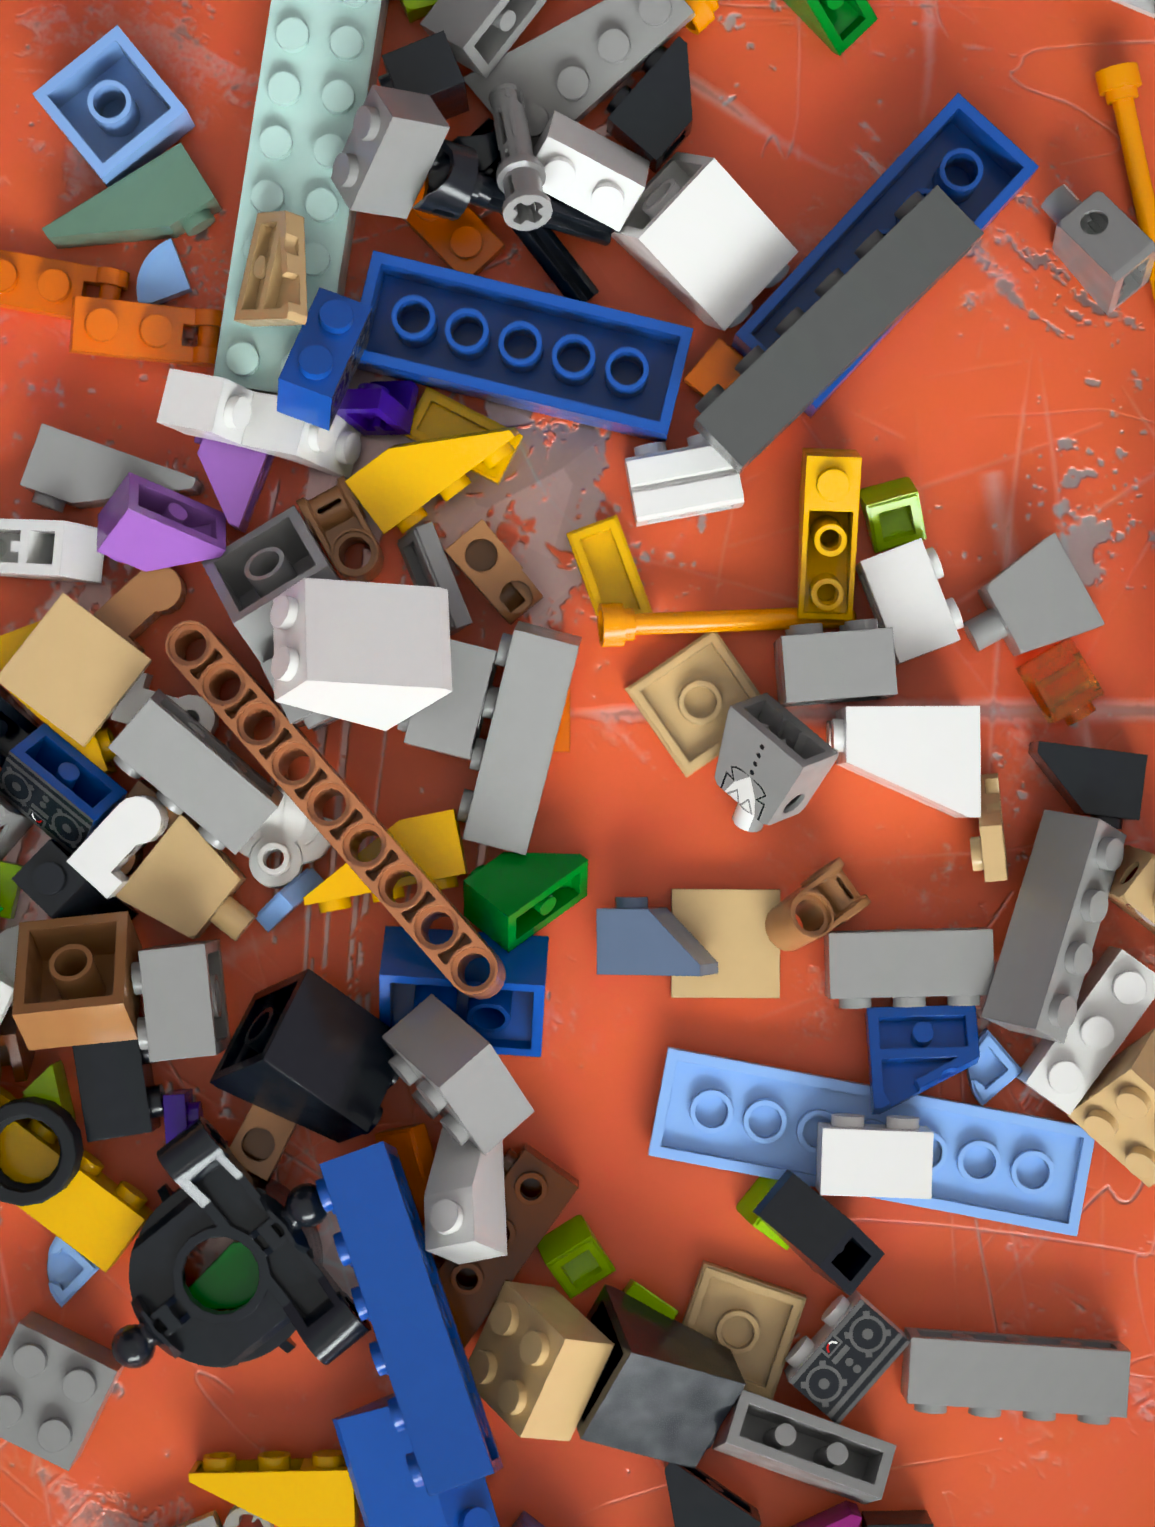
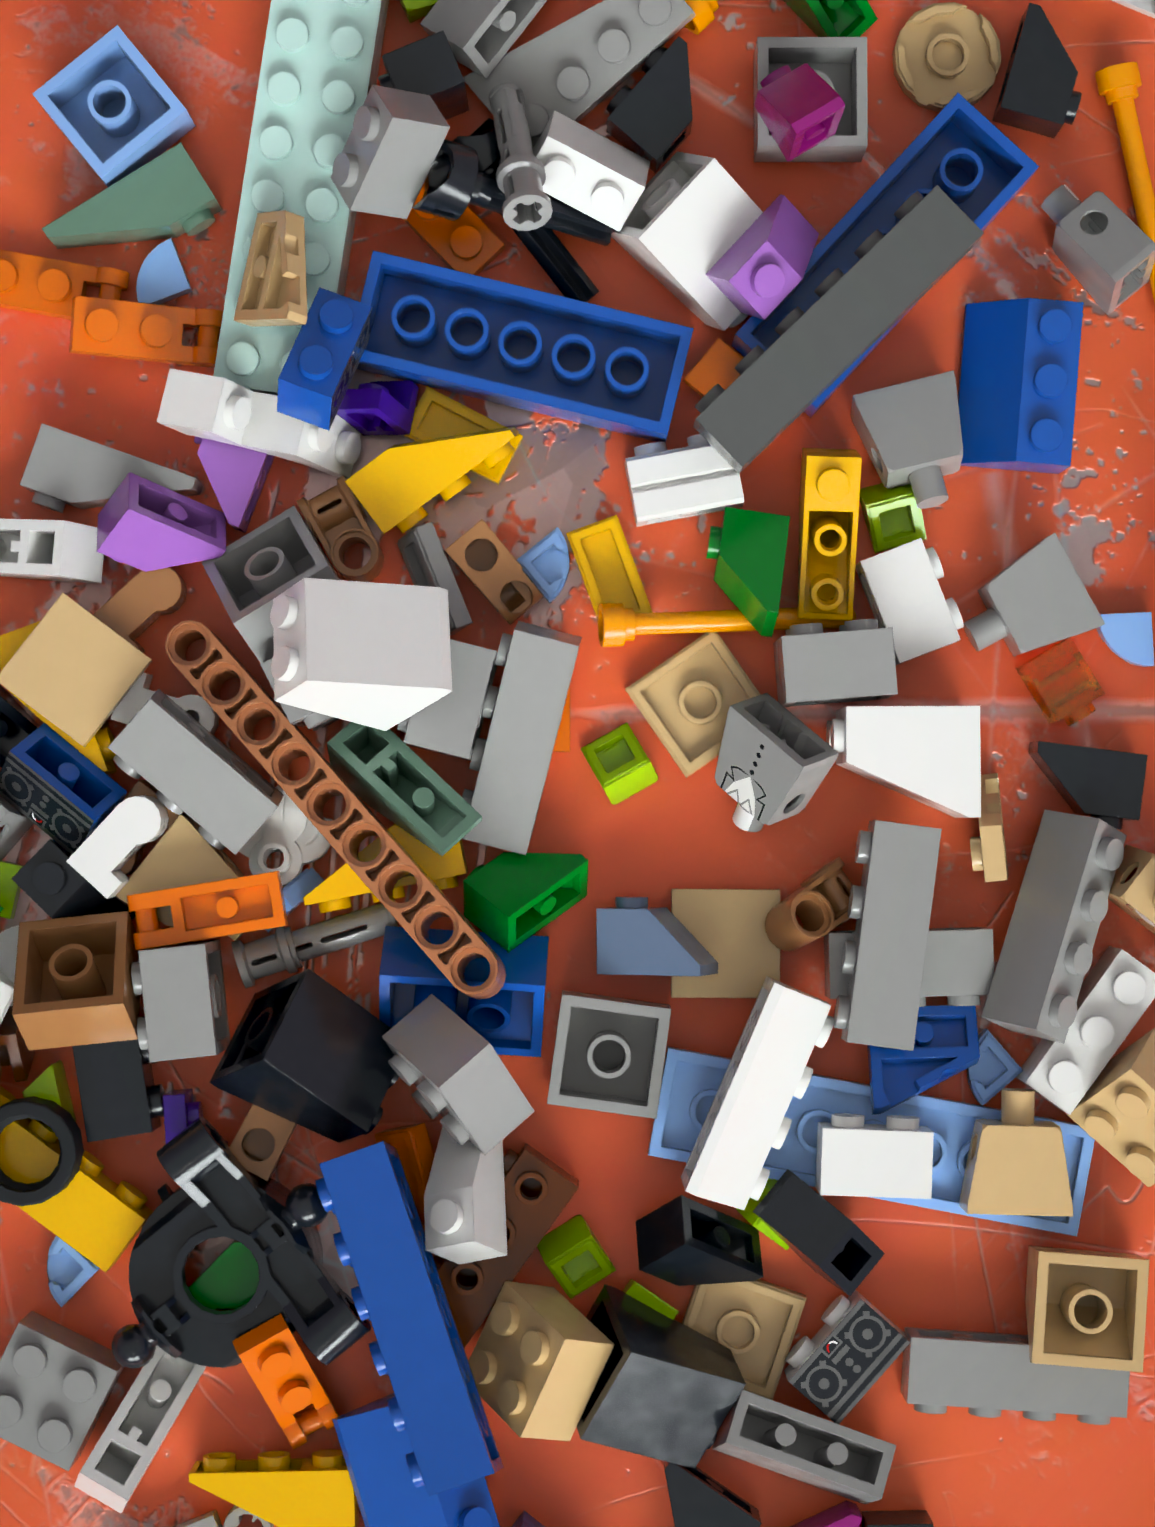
none -> white slope [74,1345,207,1513]
none -> orange plate [127,871,288,950]
none -> light grey pin [231,903,398,988]
none -> orange plate [232,1314,339,1450]
none -> sand green slope [327,722,482,856]
none -> light blue tile [517,527,570,604]
none -> light grey brick [547,990,671,1119]
none -> lime slope [581,722,658,805]
none -> black slope [636,1195,763,1286]
none -> white slope [681,976,834,1210]
none -> medium lavender slope [706,194,819,320]
none -> green slope [706,507,790,637]
none -> light grey brick [753,37,868,162]
none -> magenta slope [754,63,846,162]
none -> light grey brick [834,820,942,1051]
none -> light grey torso [850,370,963,509]
none -> tan tile [892,2,1001,113]
none -> blue slope [958,298,1084,474]
none -> tan torso [959,1088,1073,1217]
none -> black slope [992,3,1082,138]
none -> tan slope [1025,1246,1150,1372]
none -> light blue tile [1096,612,1154,667]

